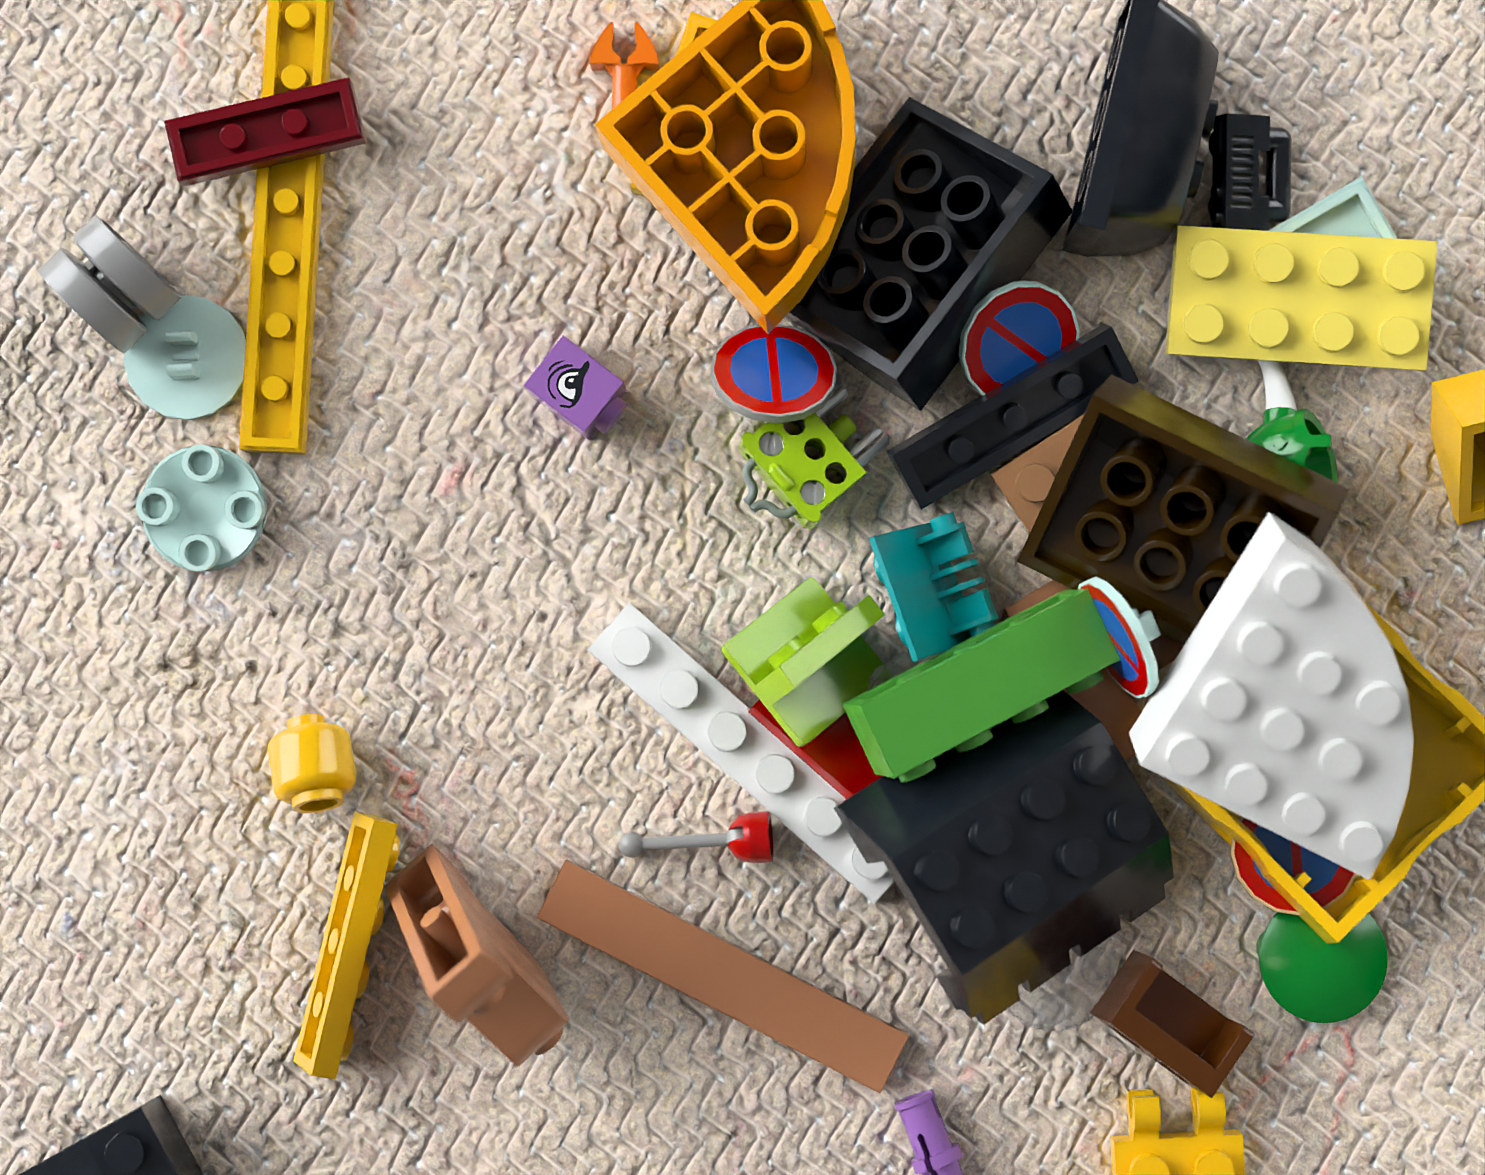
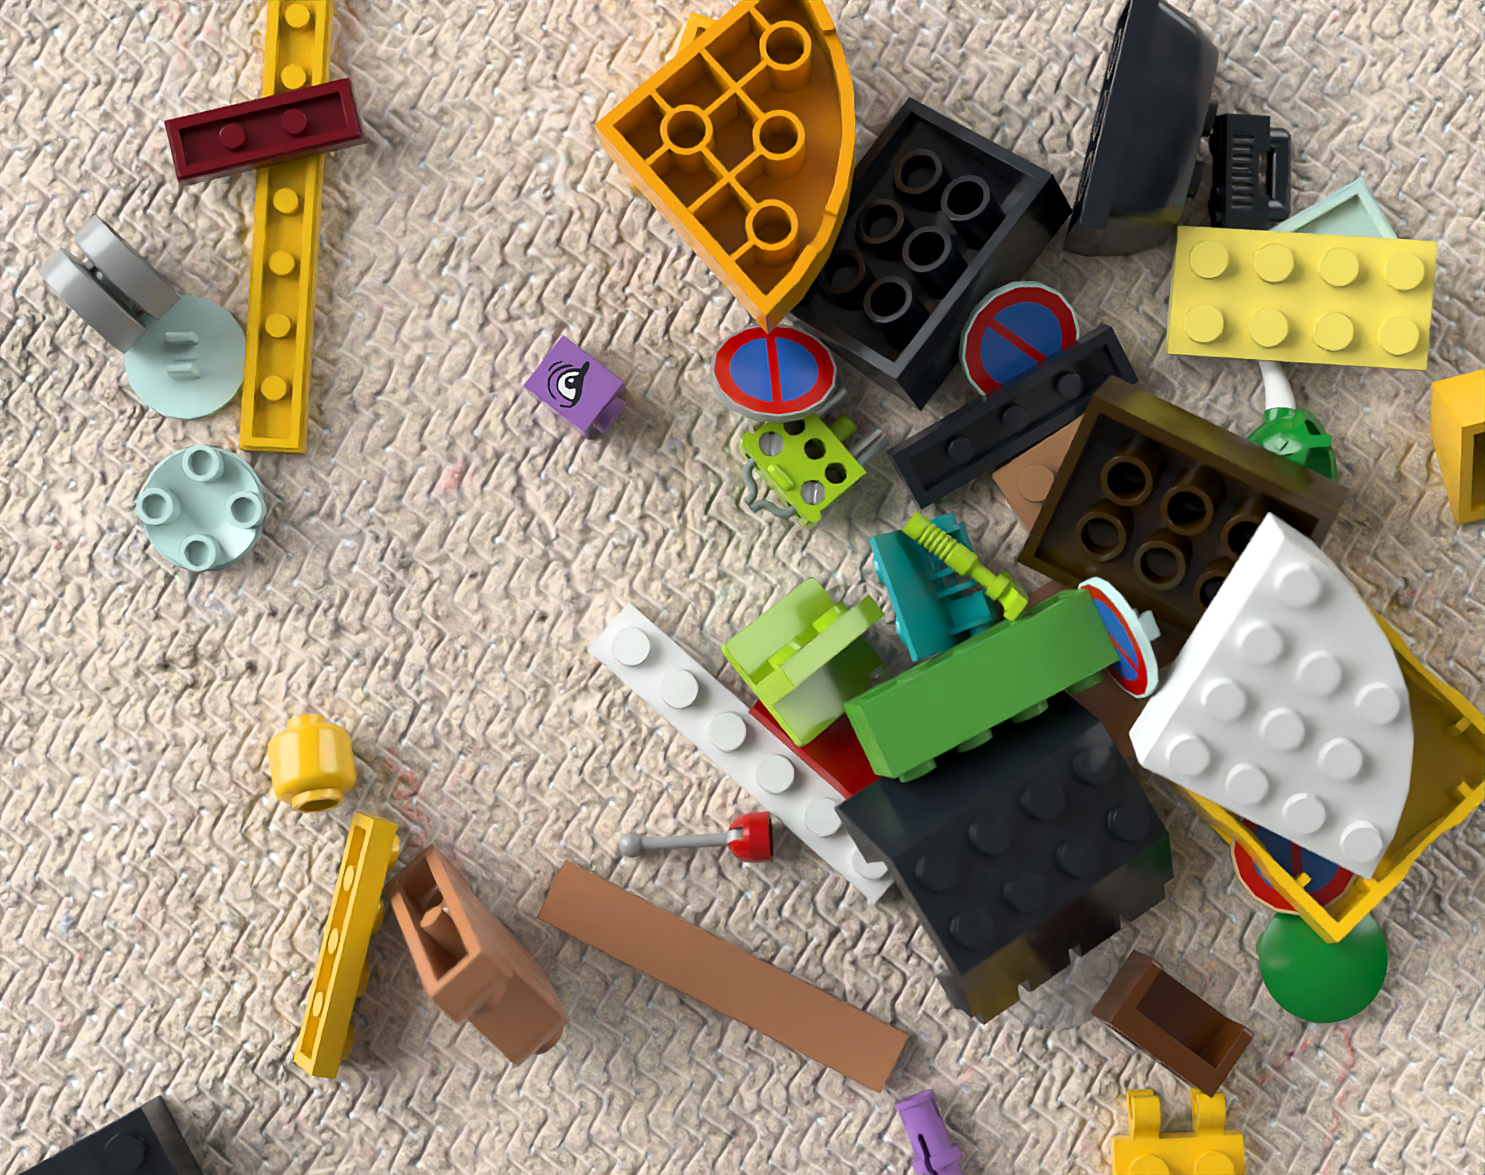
orange bar [589,22,659,109] -> none
none -> lime piece [901,510,1029,622]

